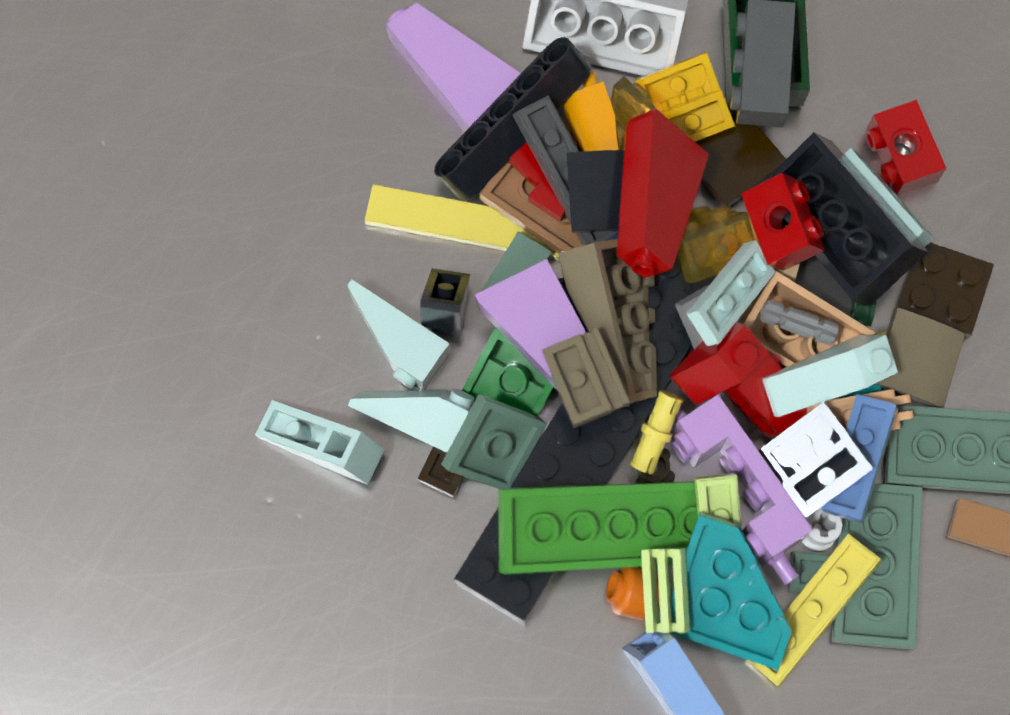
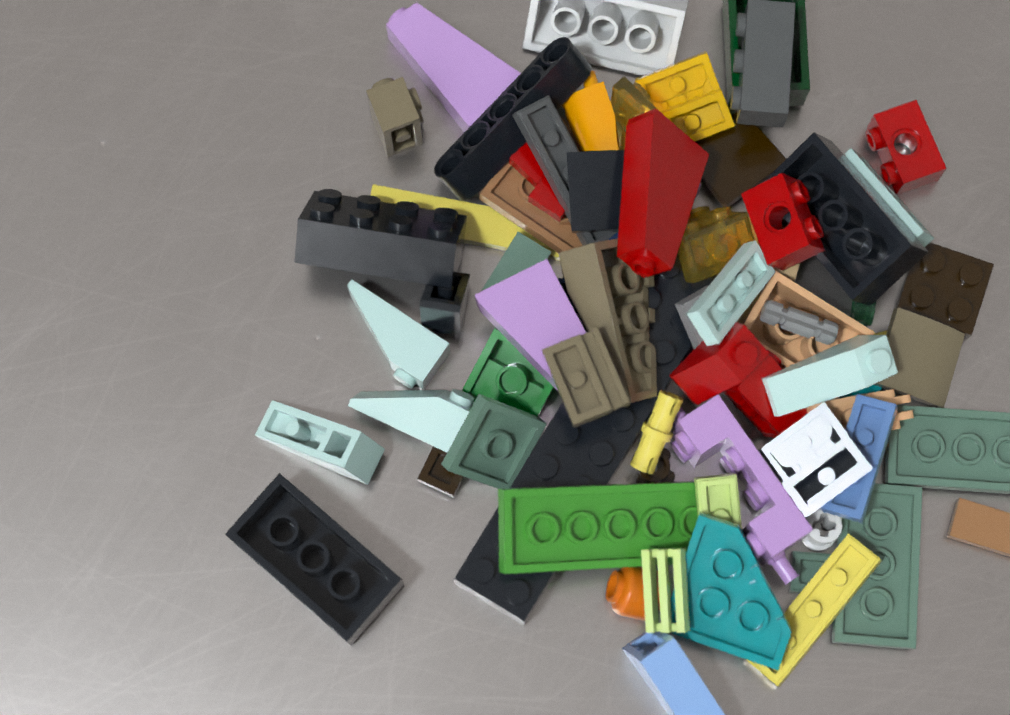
none -> black brick [225,473,404,645]
none -> black brick [294,189,467,288]
none -> dark tan brick [366,77,424,158]

